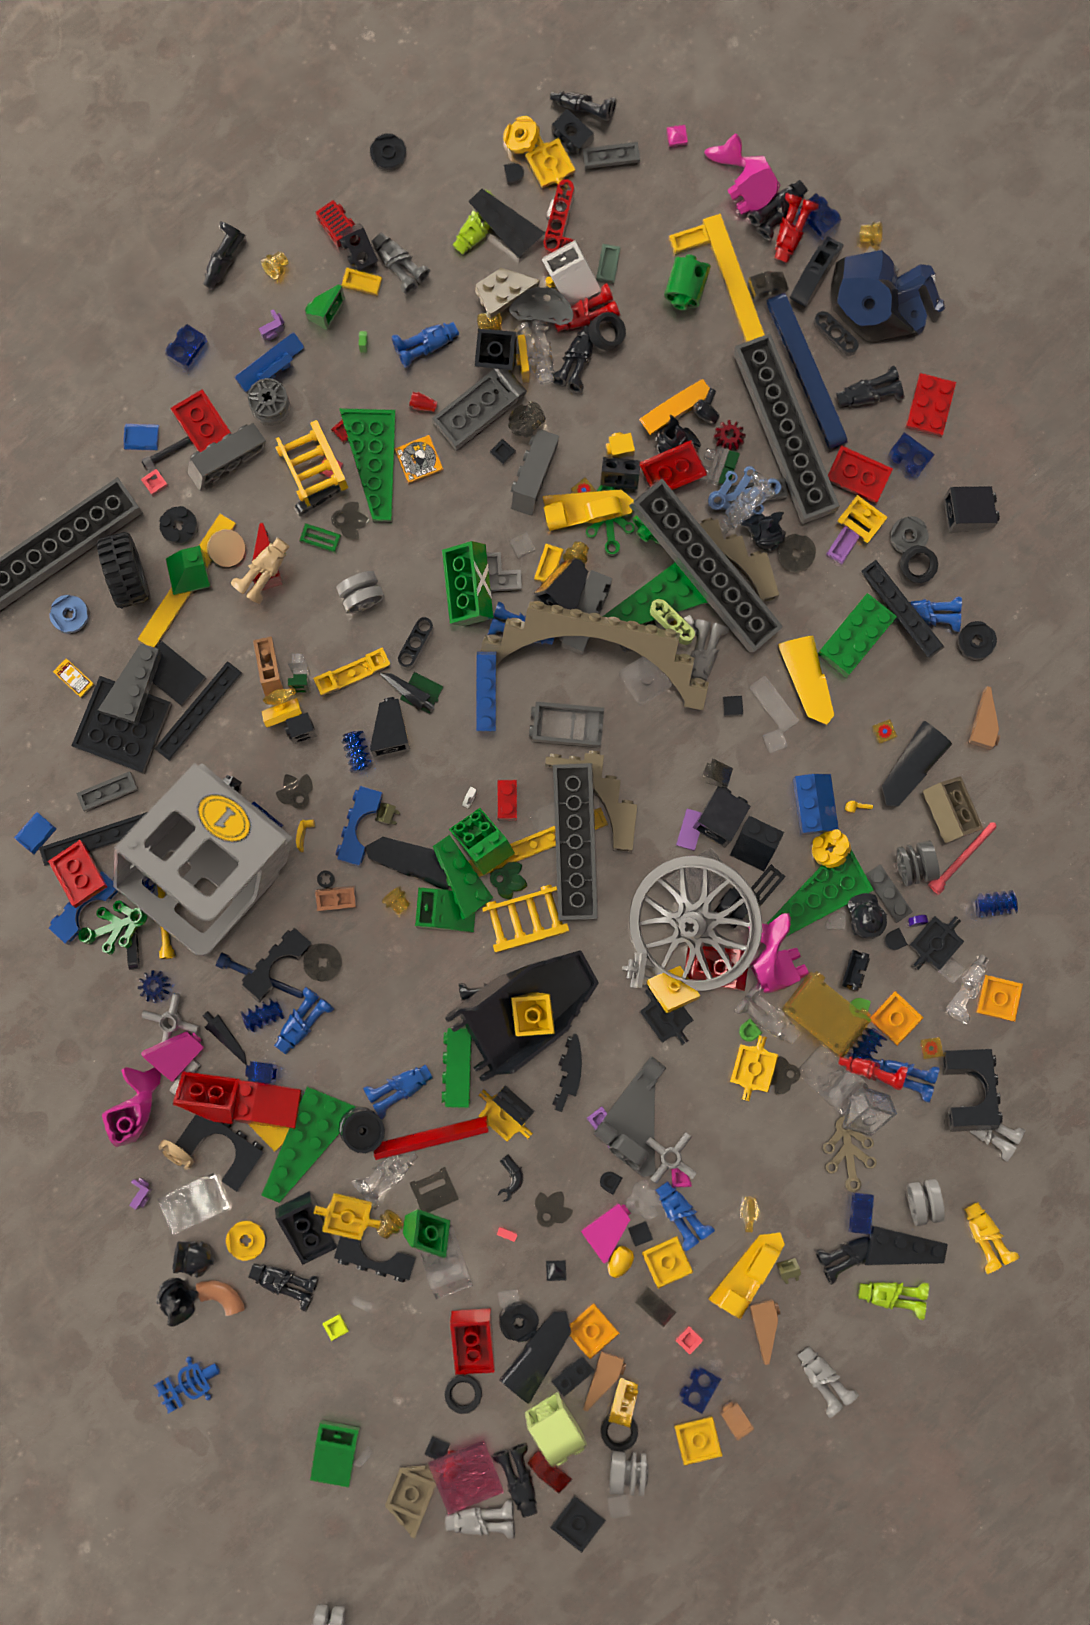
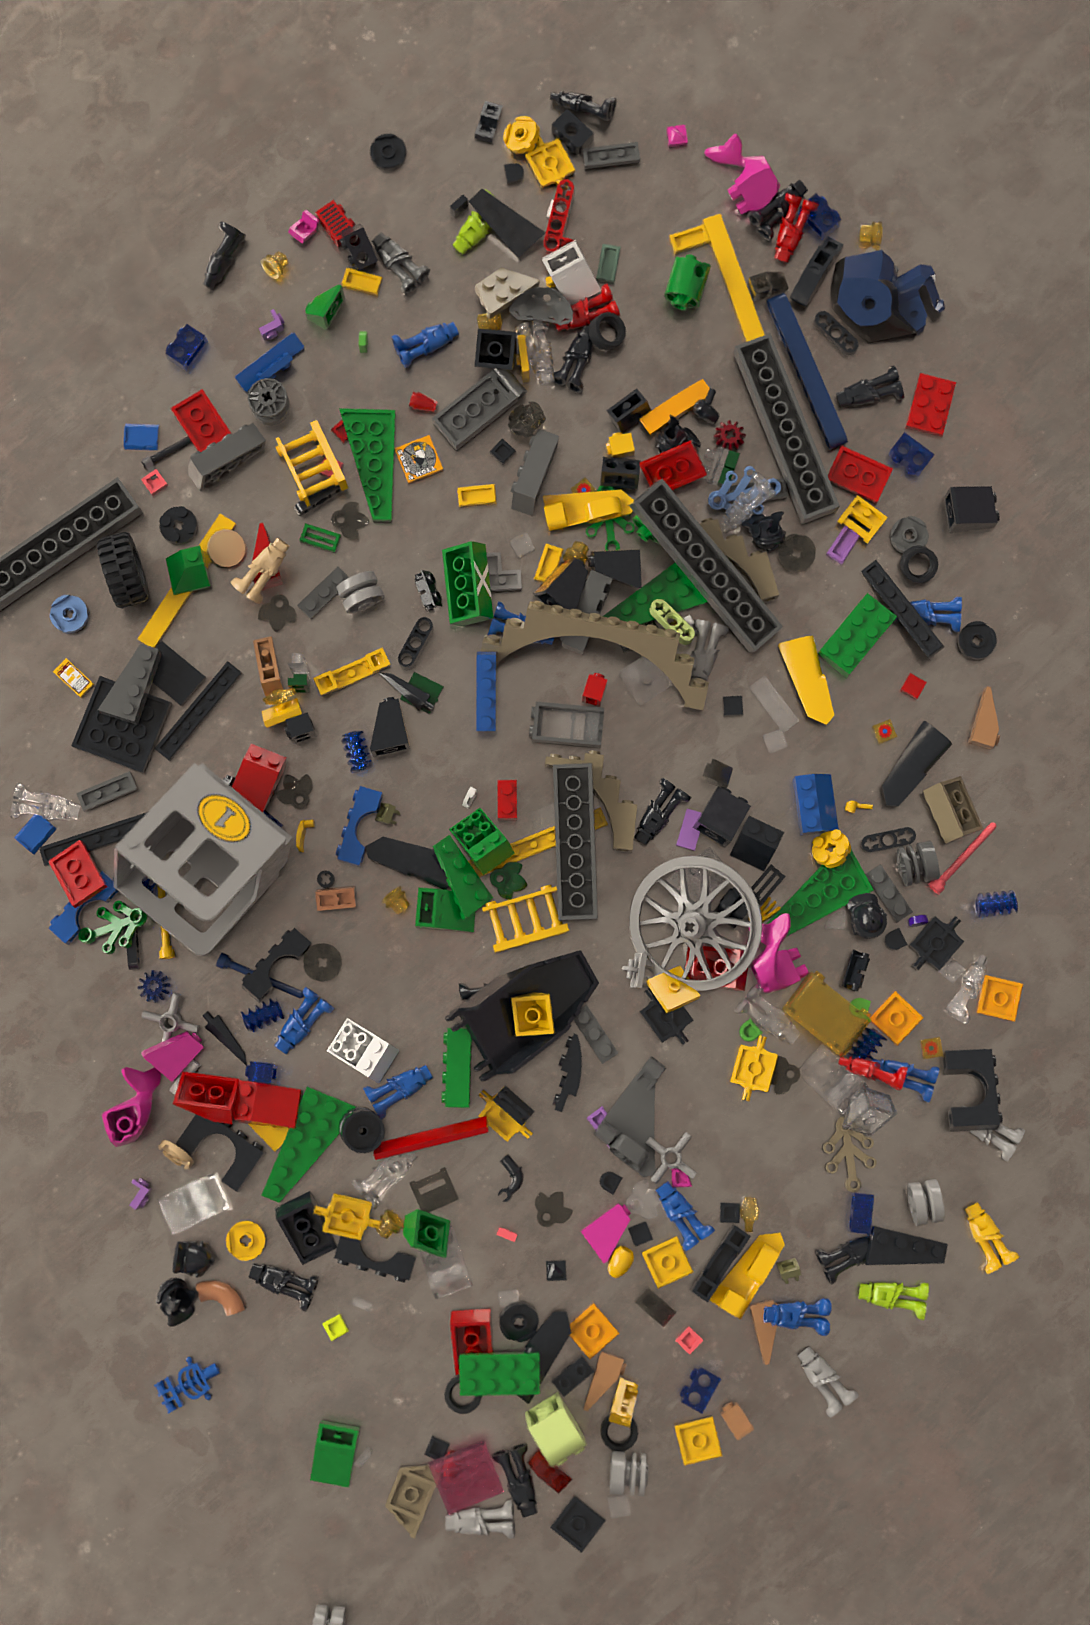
none -> clear piece [11,783,80,820]
none -> red slope [232,744,287,813]
none -> clear smoke plate [258,594,296,632]
none -> dark pink bracket [288,210,319,244]
none -> dark grey plate [297,566,349,619]
none -> white slope [327,1018,399,1083]
none -> black hinge [414,570,442,611]
none -> black tile [450,194,469,218]
none -> yellow tile [457,484,497,508]
none -> green brick [459,1352,541,1396]
none -> black slope [474,101,503,143]
none -> dark grey plate [573,1004,618,1064]
none -> red brick [582,673,608,707]
none -> black slope [587,549,642,588]
none -> black brick [606,388,652,433]
none -> black piece [634,778,692,845]
none -> black arch [690,1224,751,1303]
none -> black tile [720,1202,740,1223]
none -> yellow piece [748,897,781,923]
none -> blue piece [763,1298,832,1336]
none -> black beam [860,827,916,853]
none -> red tile [901,673,927,700]

